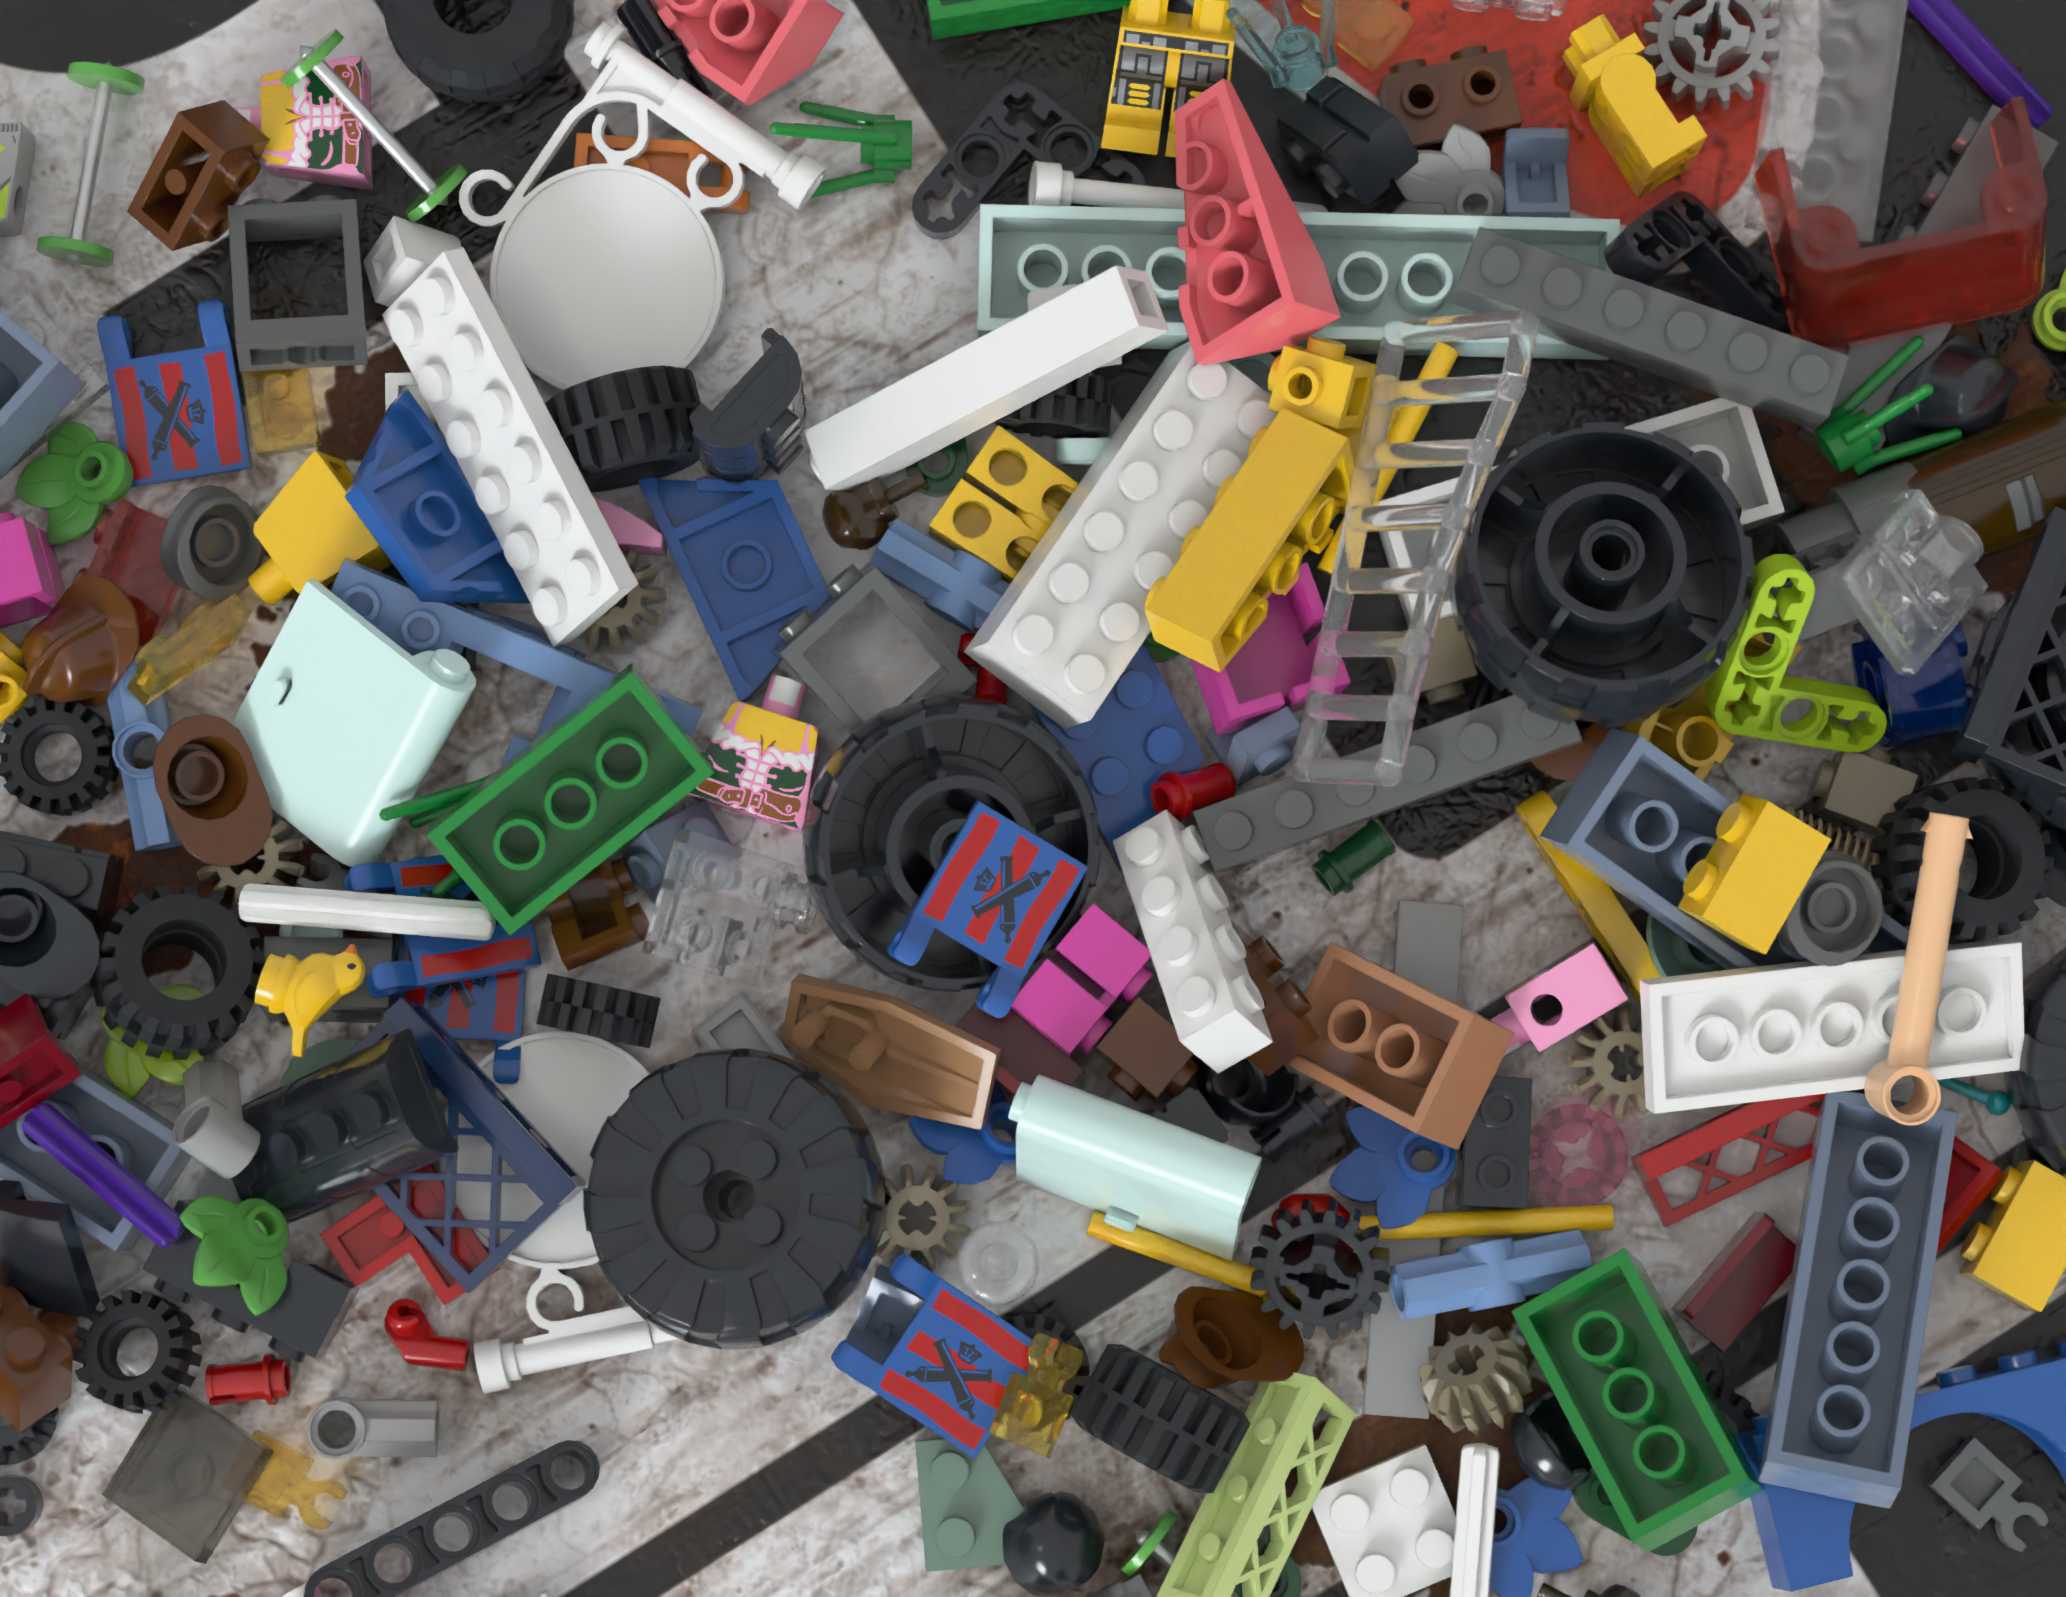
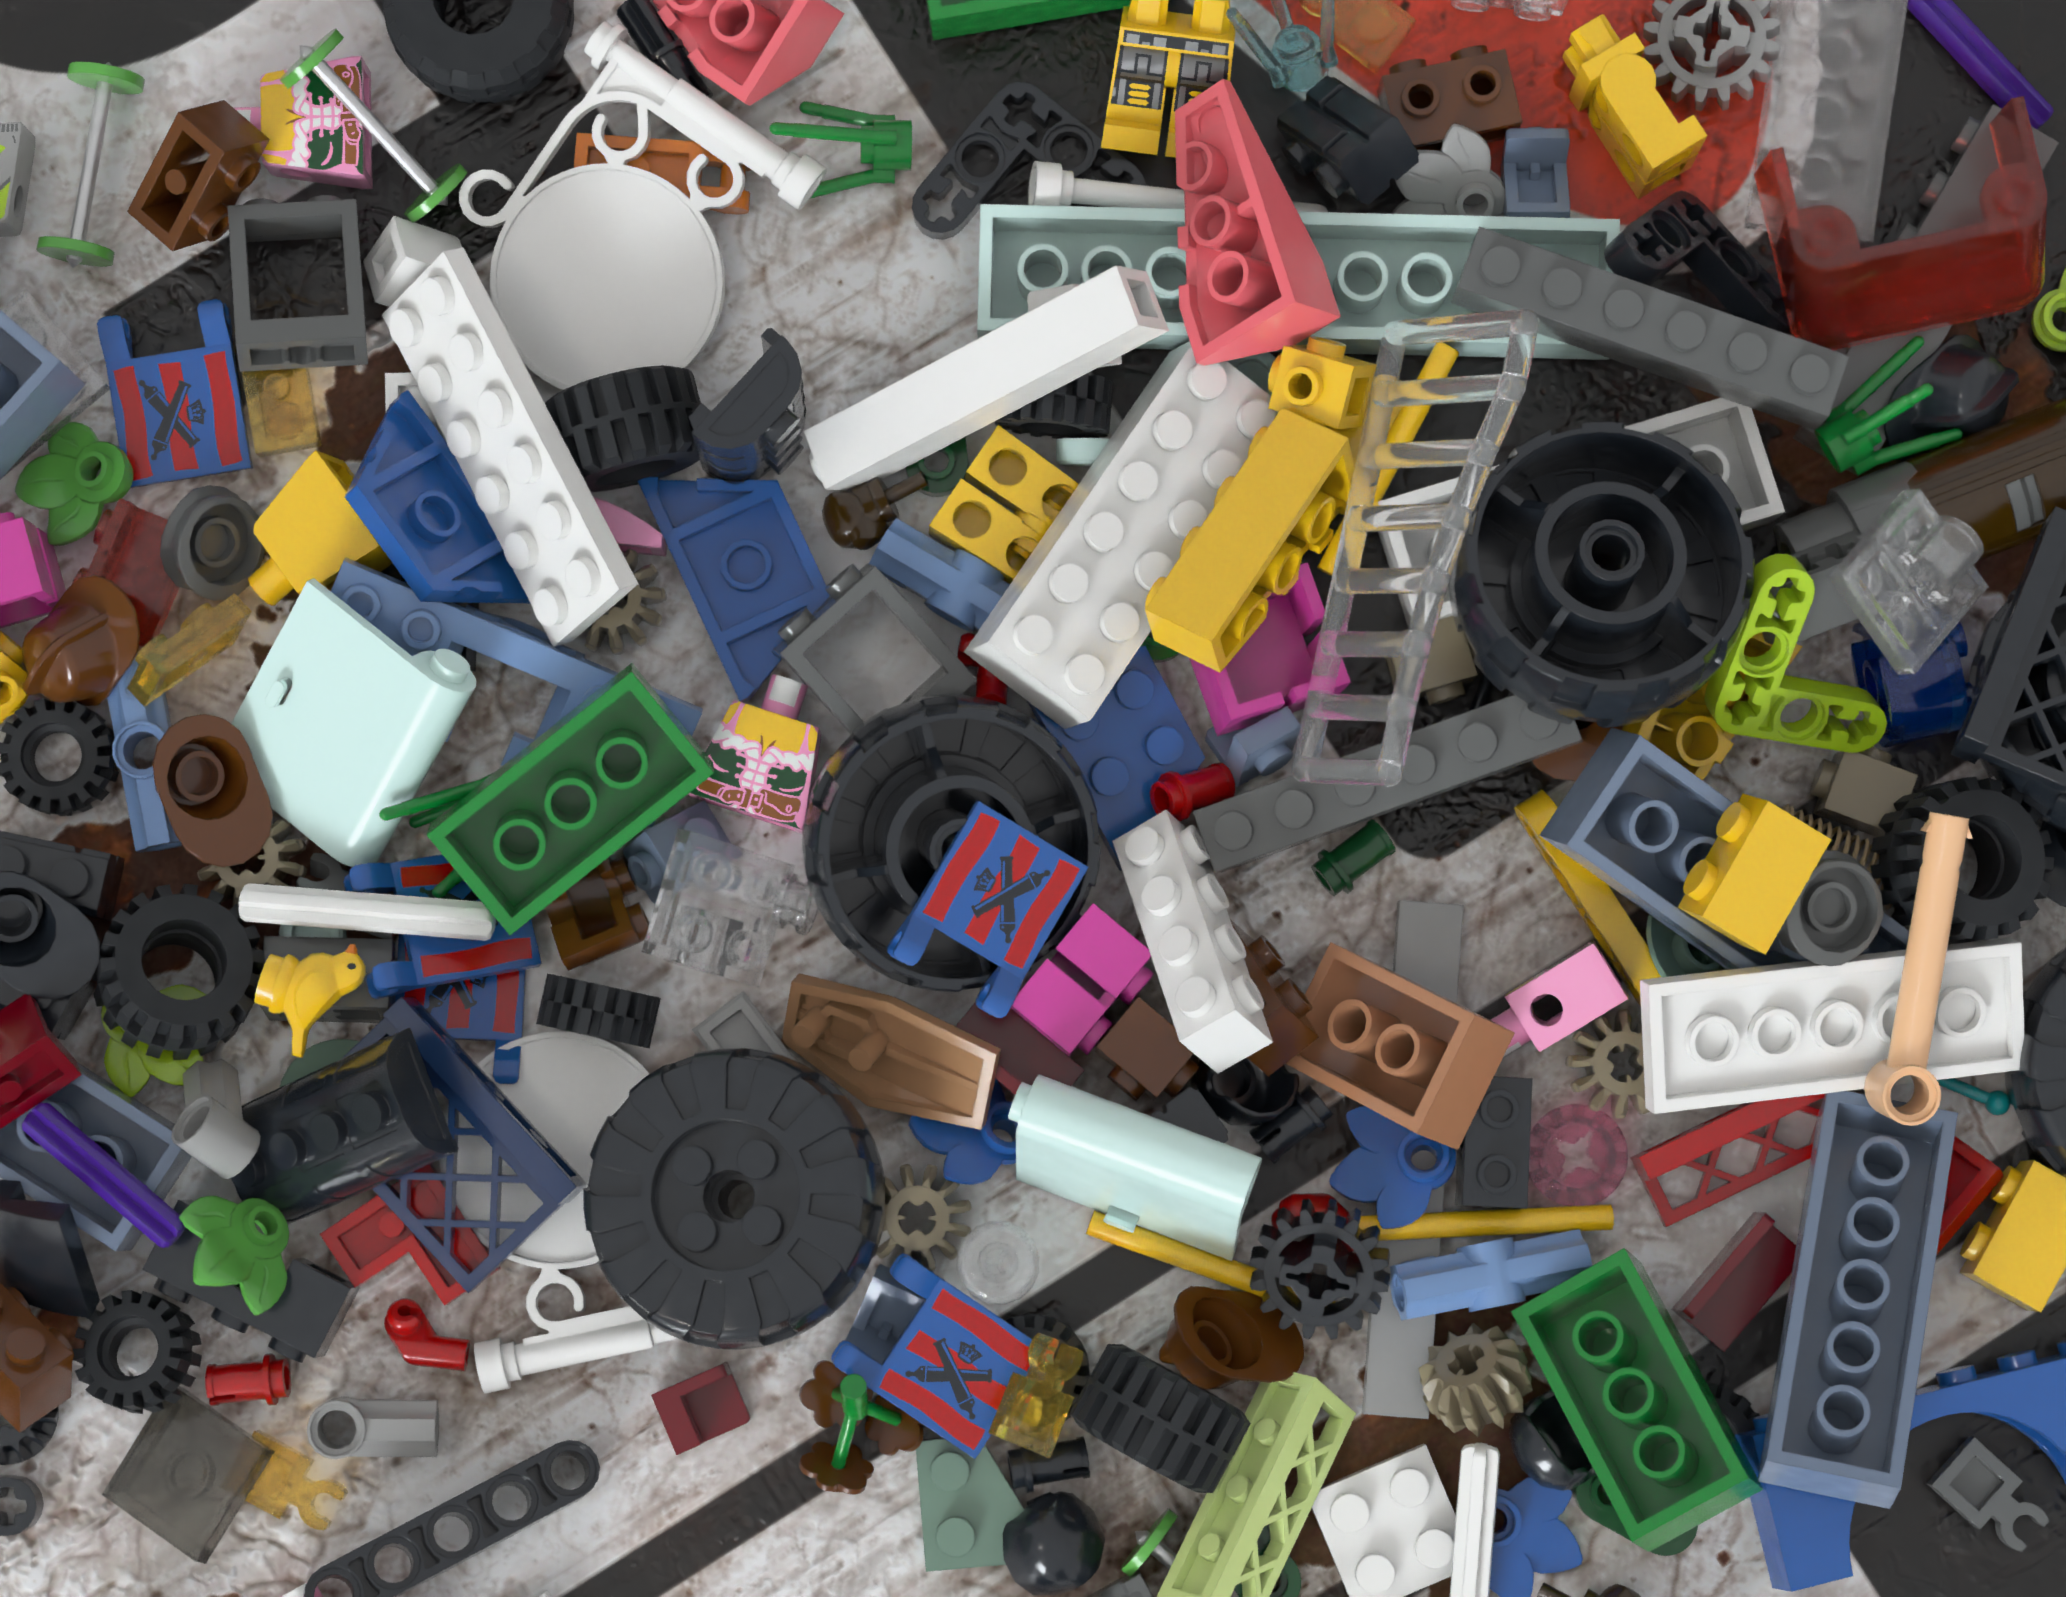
none -> dark red panel [651,1362,750,1455]
none -> reddish brown plant [799,1360,924,1495]
none -> black pin [1007,1436,1090,1493]

